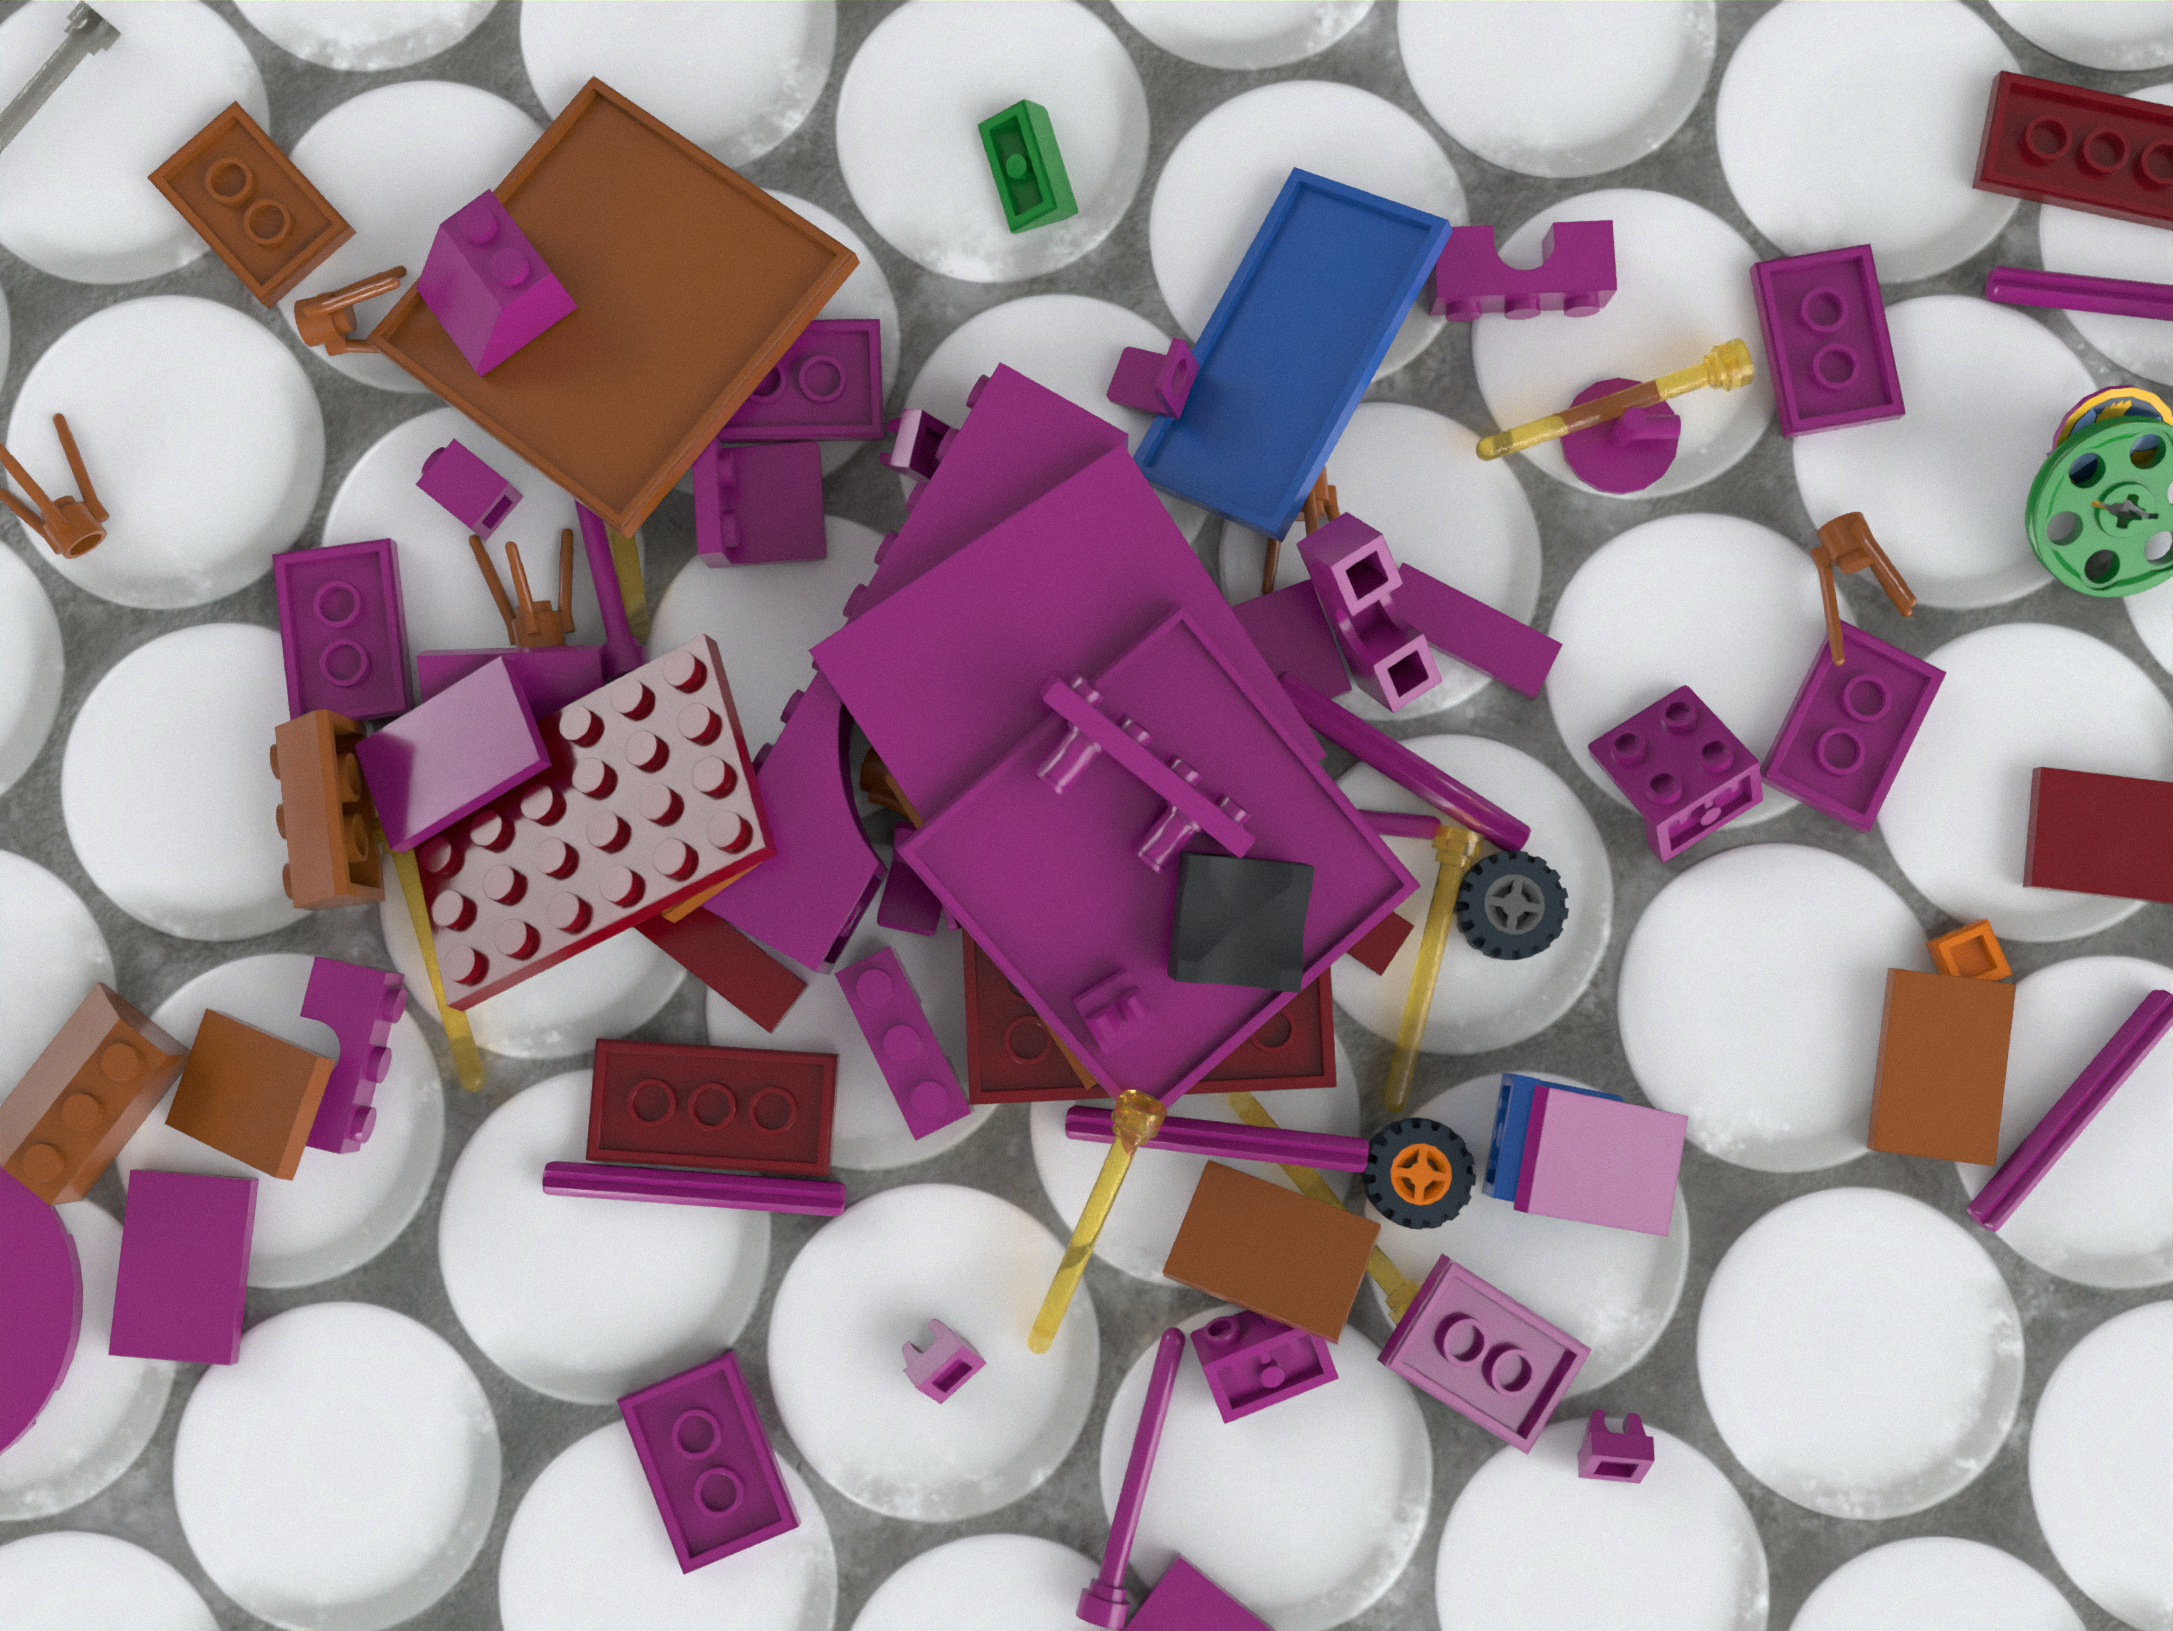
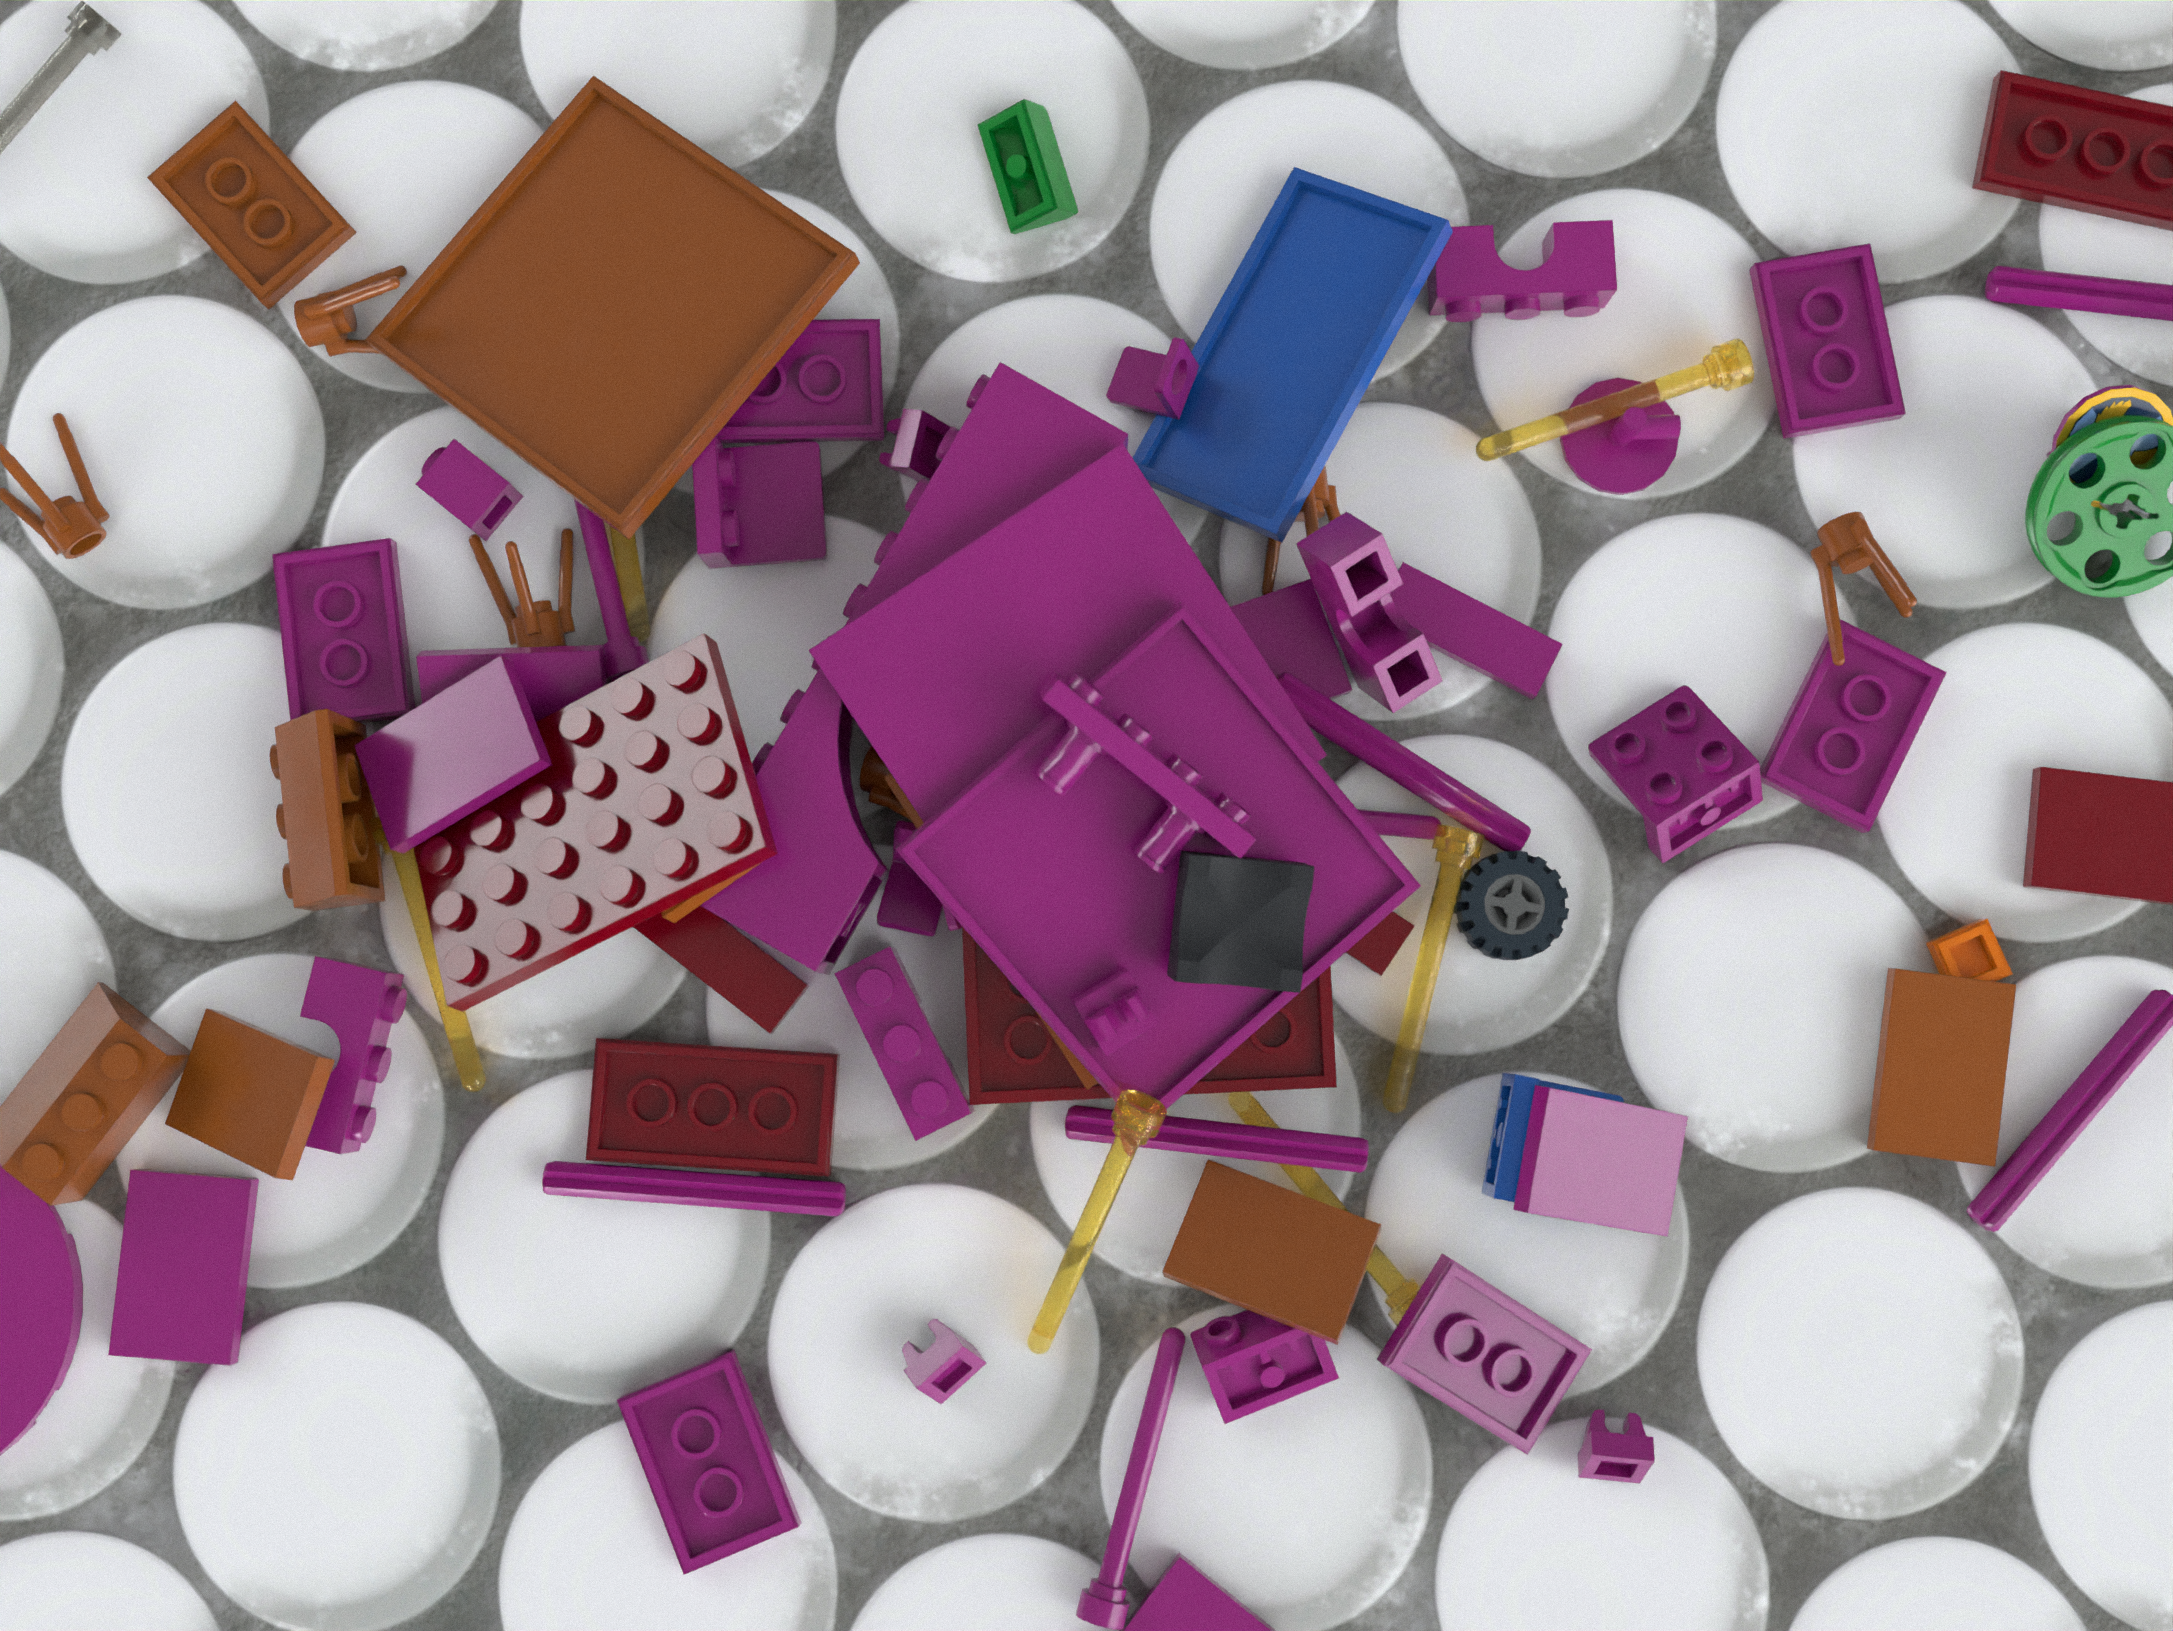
magenta slope [416,188,578,377] -> none
black wheel [1361,1117,1476,1230] -> none

